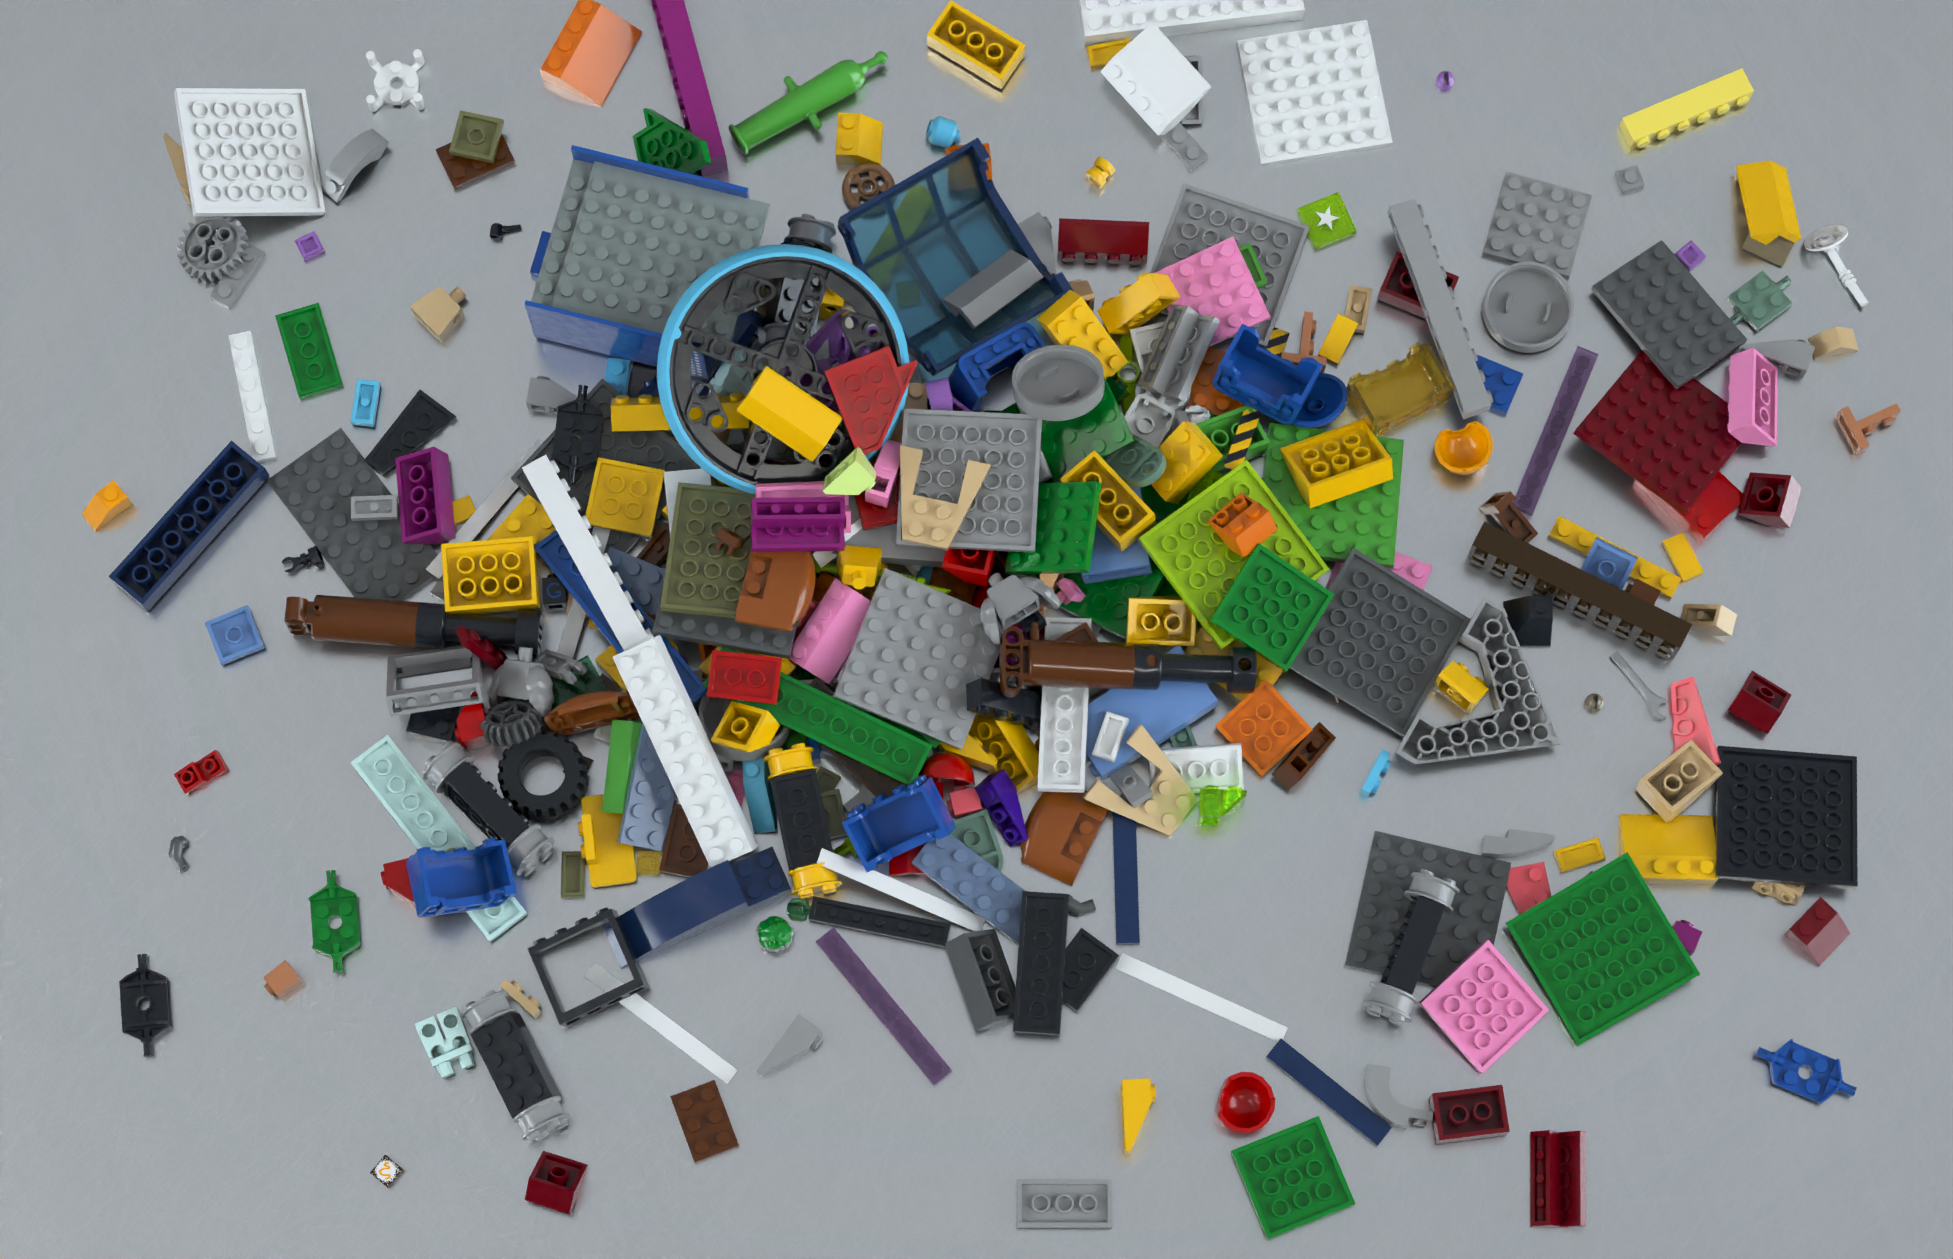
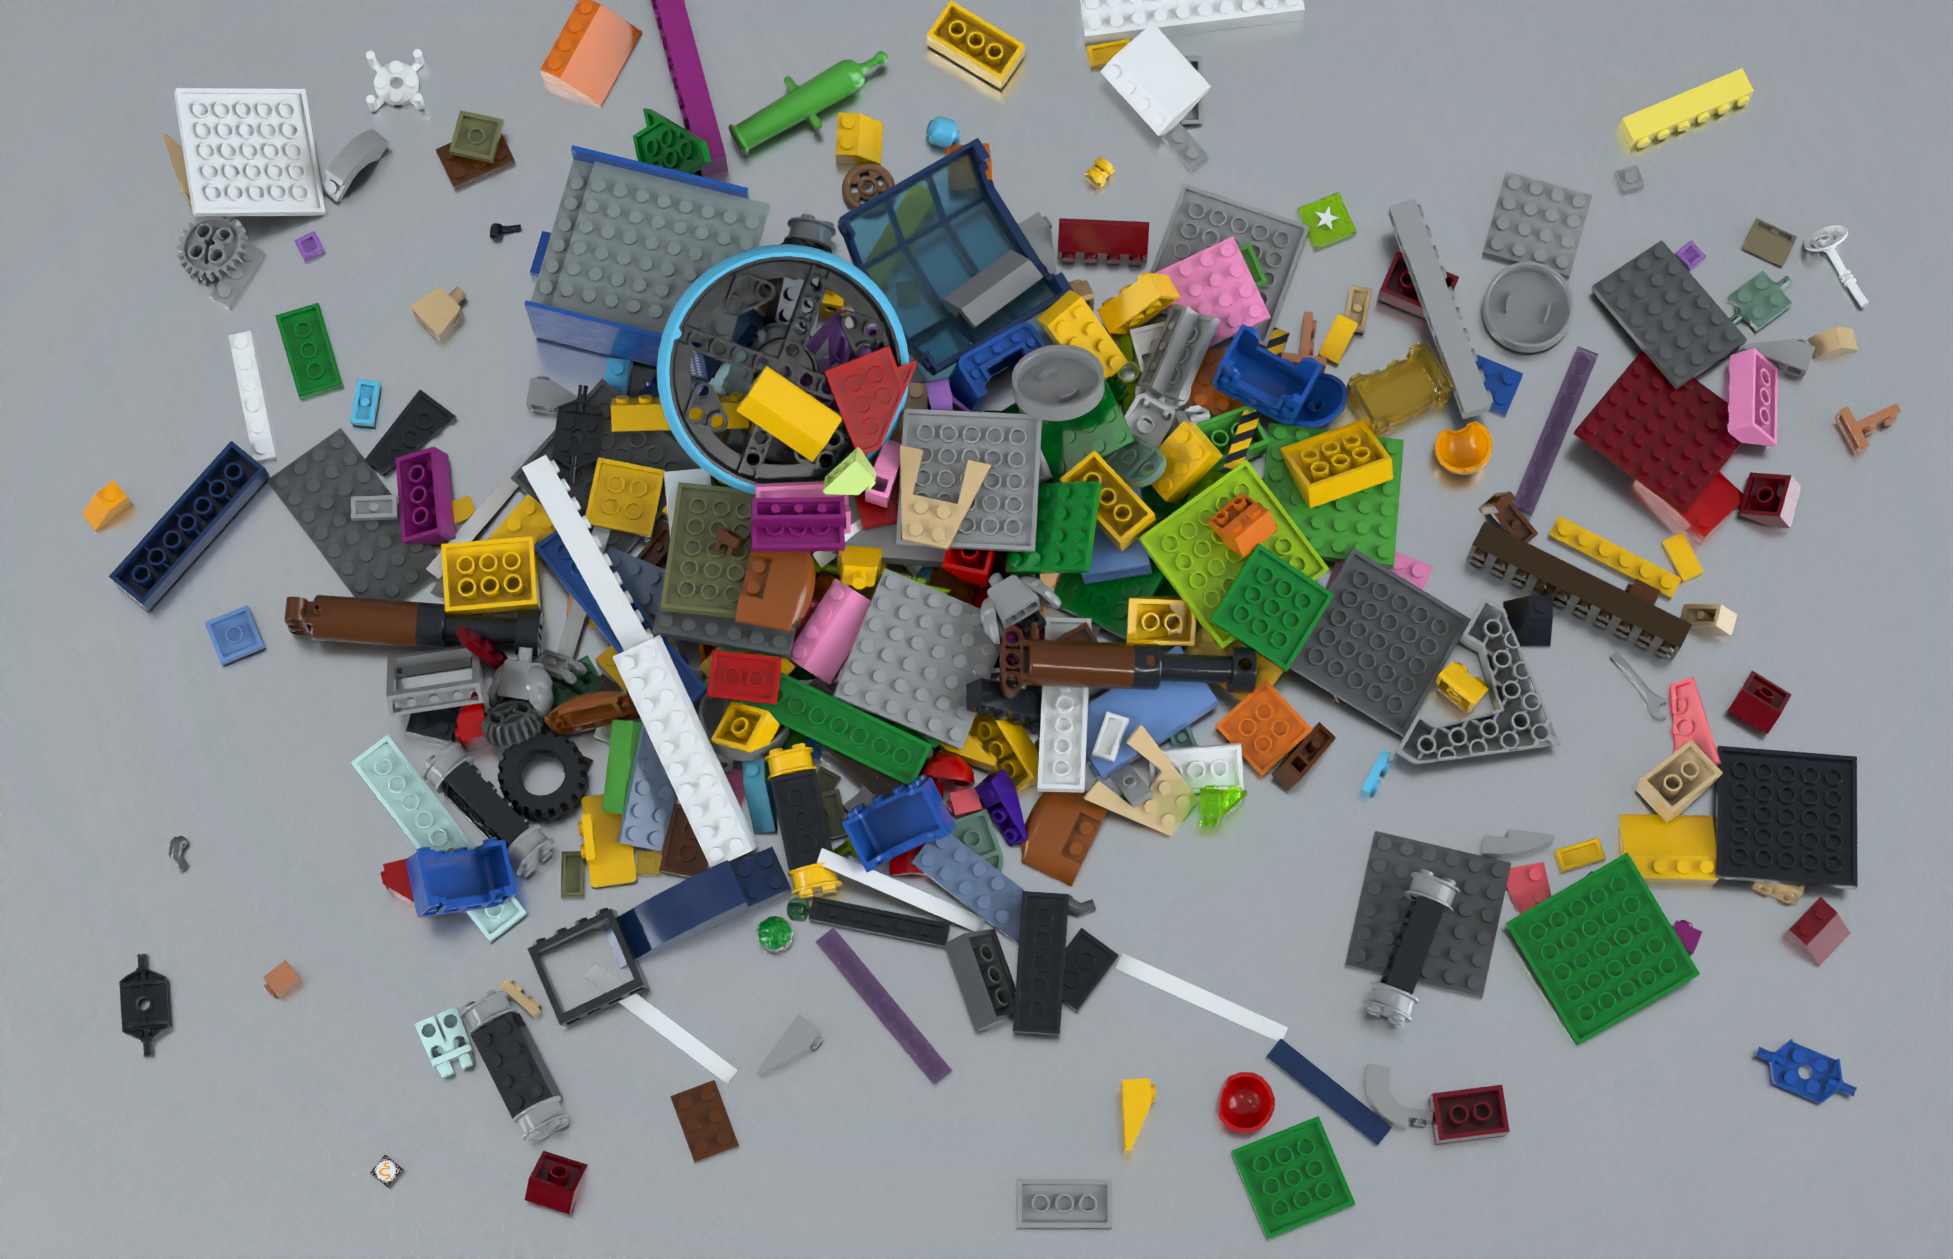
red slope [174,750,229,794] -> none
black piece [282,546,325,574] -> none
green plate [309,870,360,973] -> none
black brick [542,574,568,610] -> none
bright pink tile [1056,577,1086,605] -> none
dark blue tile [1112,806,1140,945] -> none
white plate [1237,20,1393,167] -> none
bright pink plate [1419,940,1549,1073] -> none
medium lavender hinge [1436,71,1454,90] -> none
dark red slope [1531,1130,1586,1228] -> none
medium blue plate [1581,537,1638,589] -> none
dark tan hinge [1584,693,1604,713] -> none
yellow slope [1736,160,1801,245] -> none

